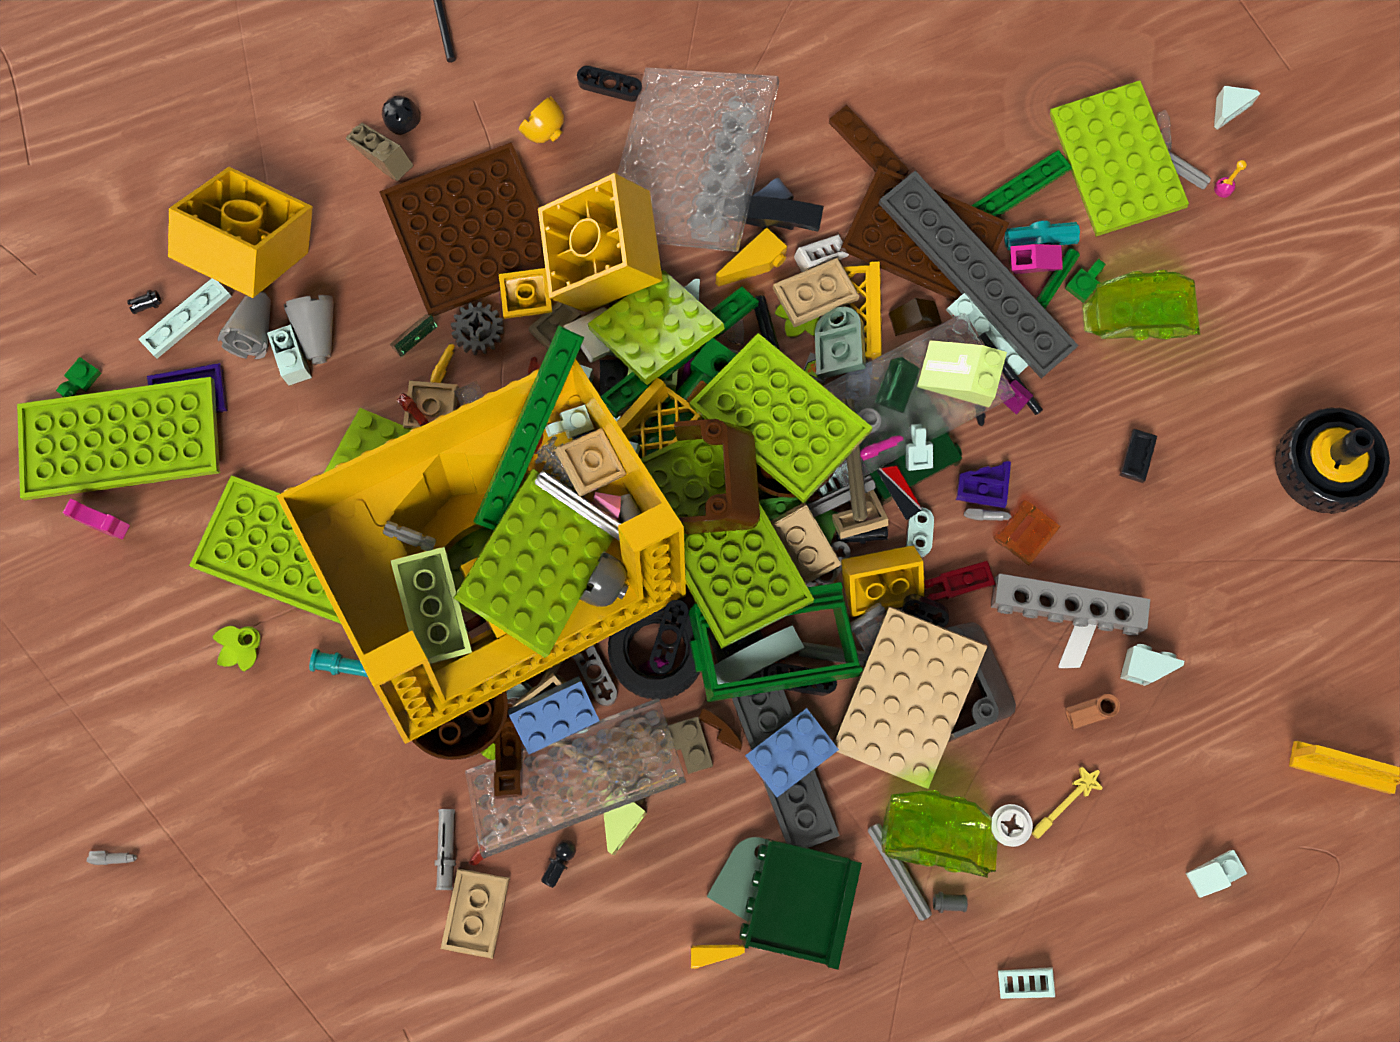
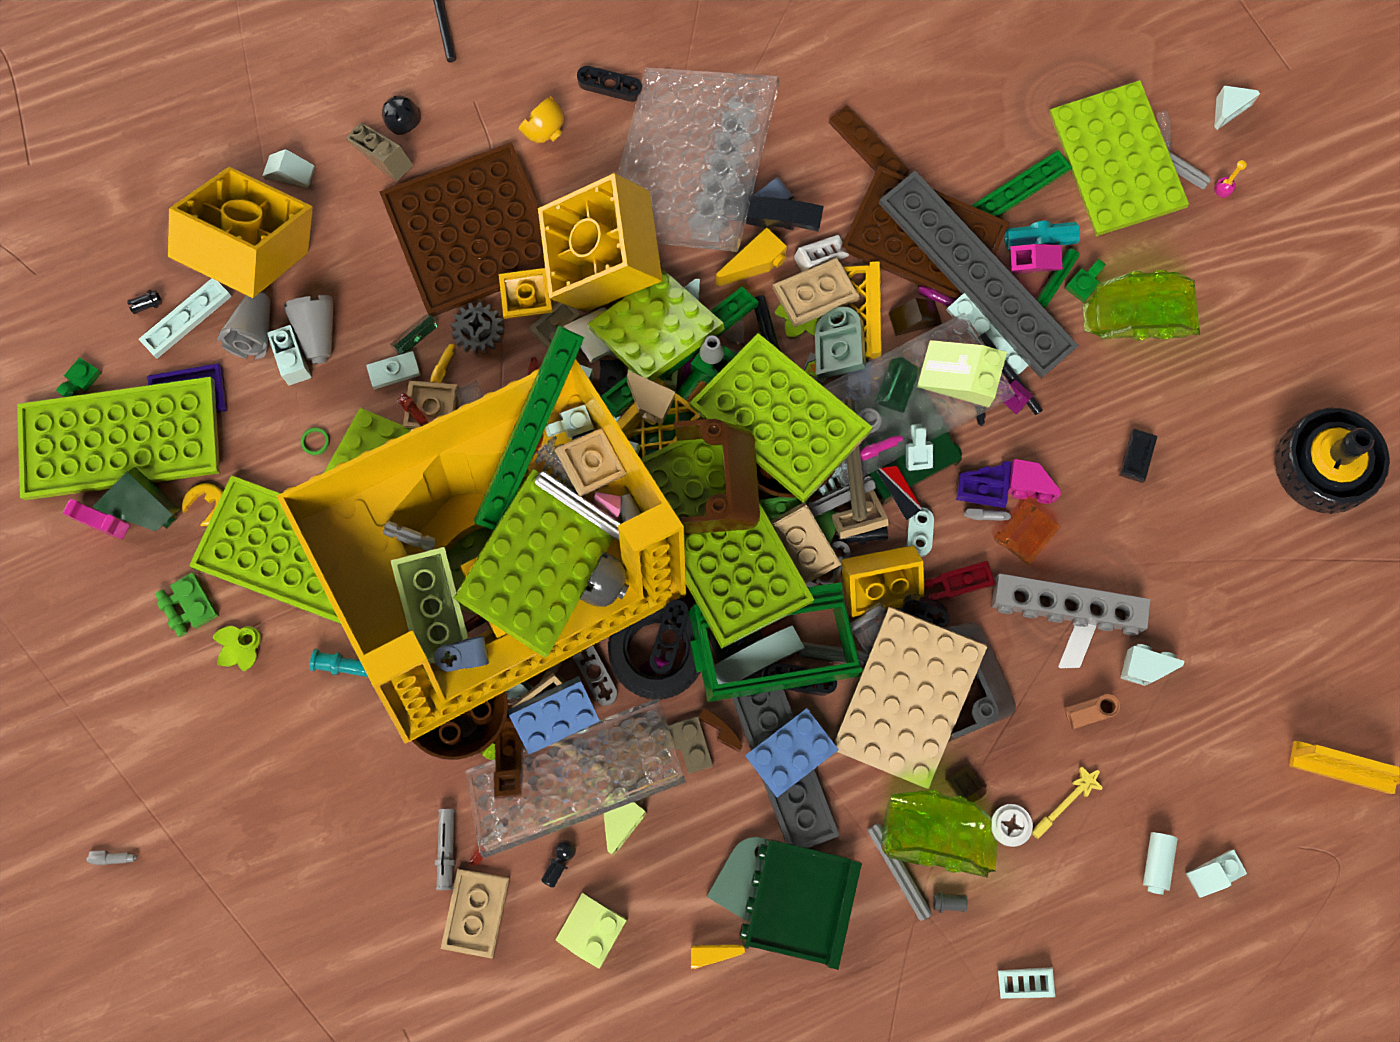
none -> dark green slope [93,467,180,532]
none -> bright green plate [155,572,219,637]
none -> yellow head [182,483,223,526]
none -> light aqua slope [263,149,315,188]
none -> bright green piece [301,428,329,455]
none -> light aqua plate [366,351,421,390]
none -> sand blue piece [434,636,489,672]
none -> yellowish green slope [556,893,628,969]
none -> tan slope [627,371,675,425]
none -> light grey cone [699,336,724,364]
none -> magenta piece [918,286,956,307]
none -> dark brown tile [945,765,987,807]
none -> dark pink slope [1008,459,1061,504]
none -> light aqua brick [1143,832,1178,895]

